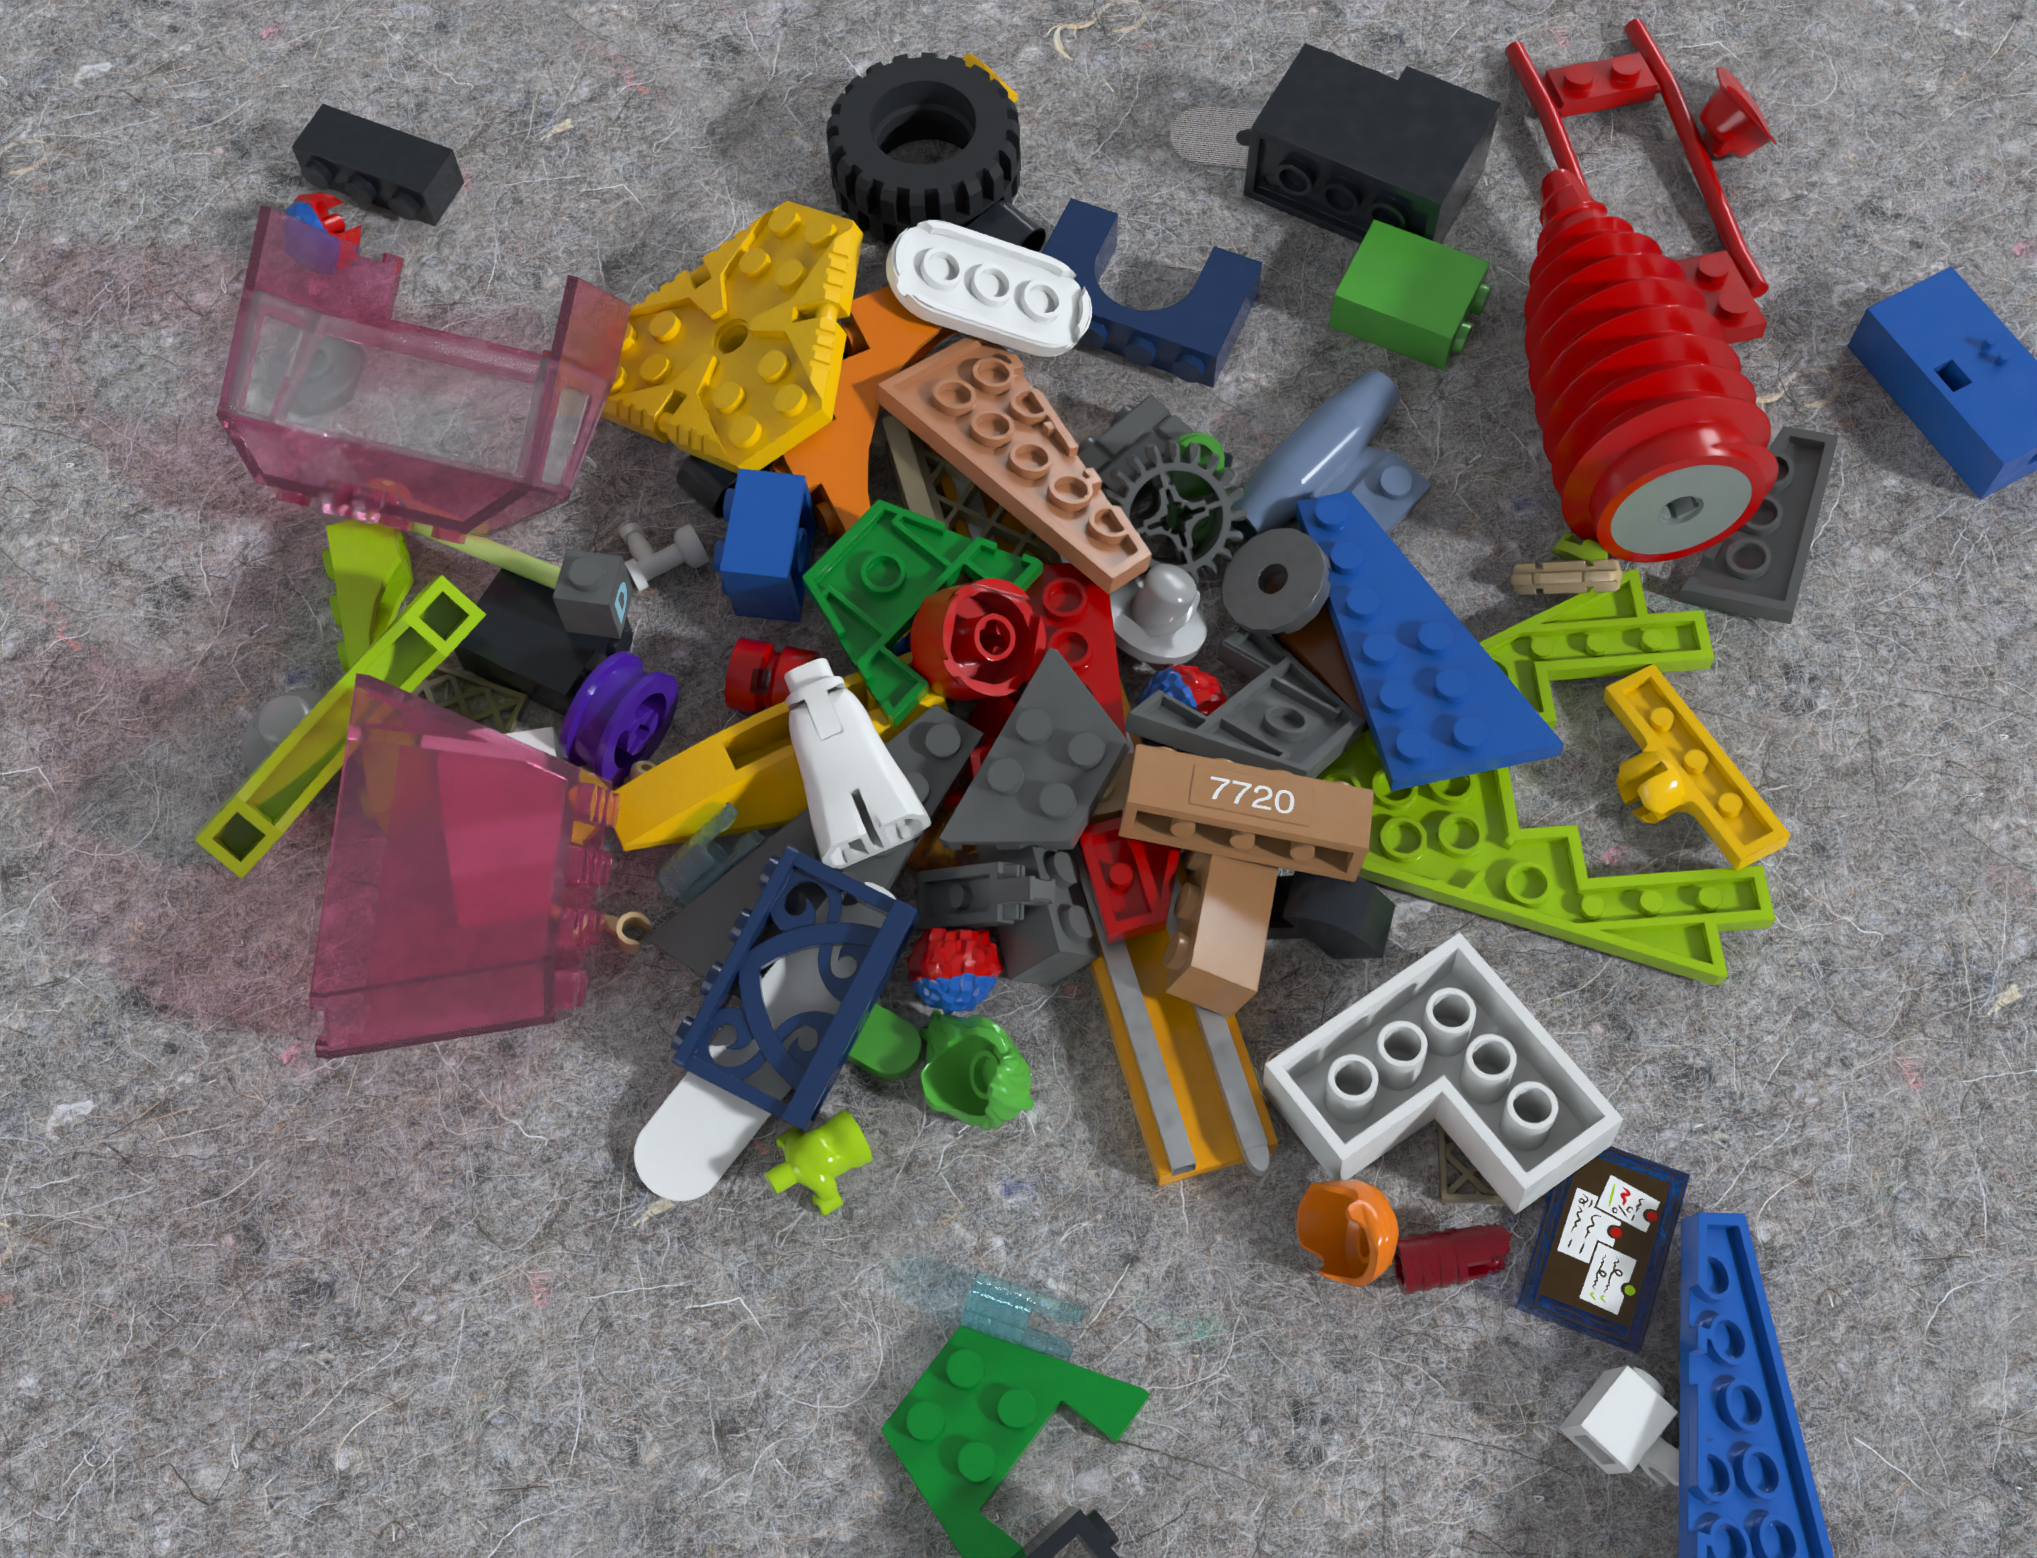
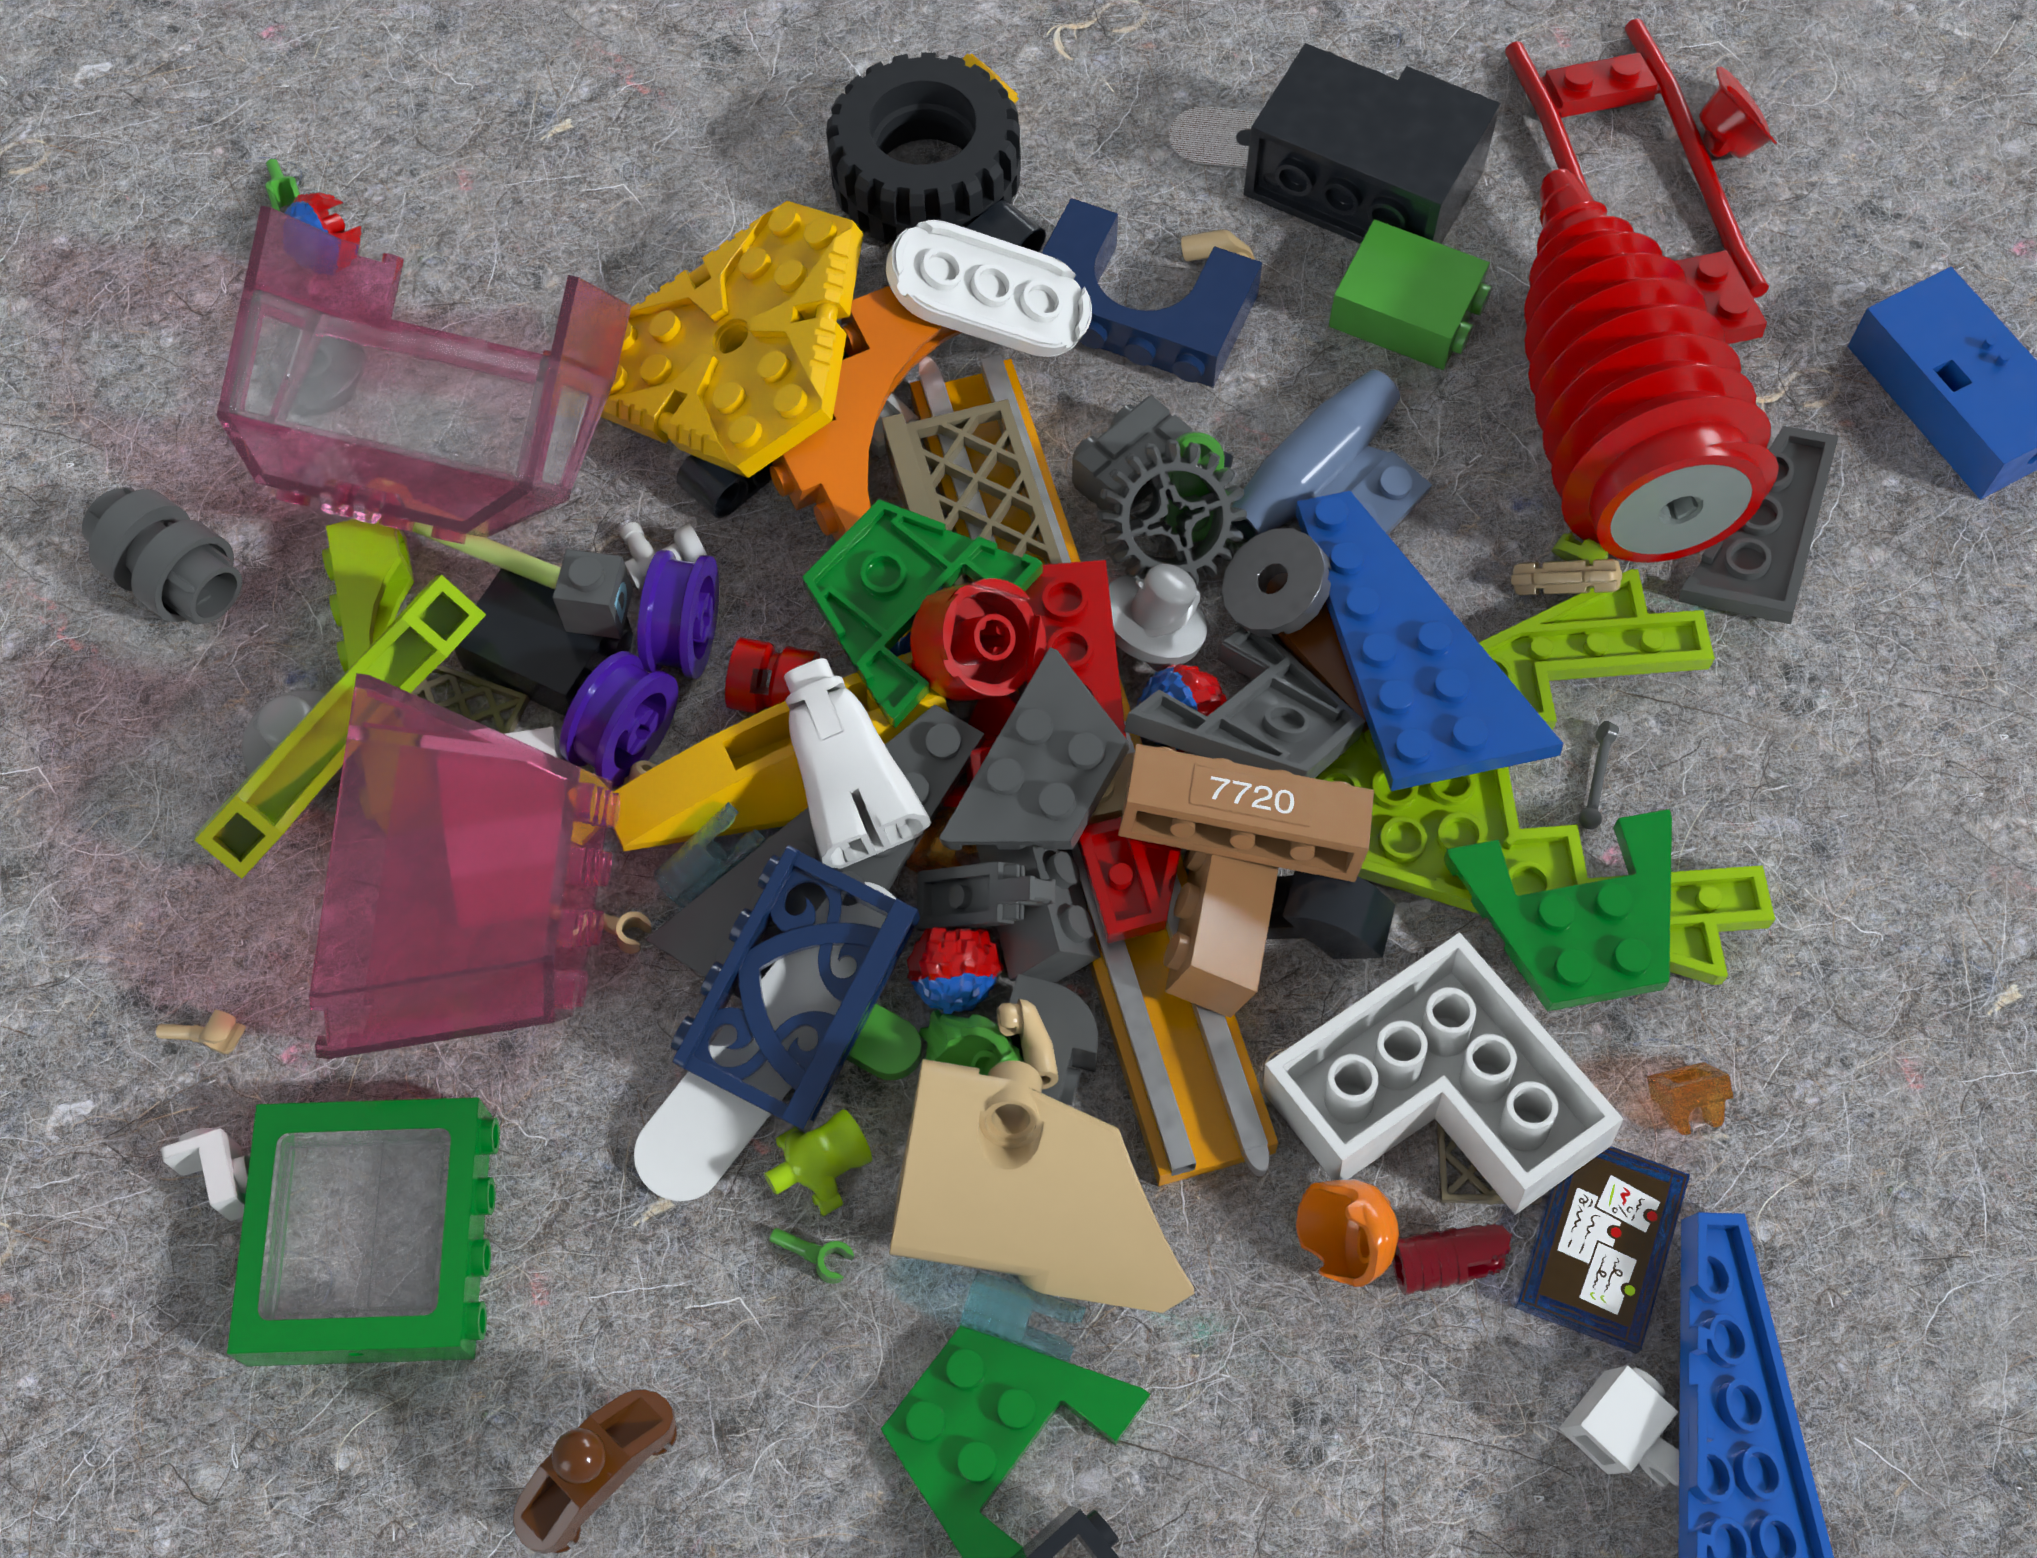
black brick [292,104,464,226] -> none
blue brick [713,468,817,623] -> none
nougat wing [875,335,1152,595] -> none
yellow plate [1603,664,1791,871] -> none
none -> dark grey piece [82,487,242,625]
none -> tan hand [156,1010,246,1054]
none -> white bracket [161,1128,250,1221]
none -> piece [227,1097,500,1367]
none -> bright green hand [265,159,300,214]
none -> reddish brown connector [513,1389,677,1554]
none -> dark purple wheel [637,550,719,679]
none -> bright green hand [770,1227,854,1284]
none -> tan panel [889,1059,1194,1313]
none -> tan arm [997,999,1058,1090]
none -> dark grey brick [1009,974,1098,1106]
none -> tan arm [1181,229,1255,262]
none -> green wing [1444,809,1672,1012]
none -> dark grey hinge [1579,721,1619,830]
none -> clear orange tile [1647,1062,1734,1135]

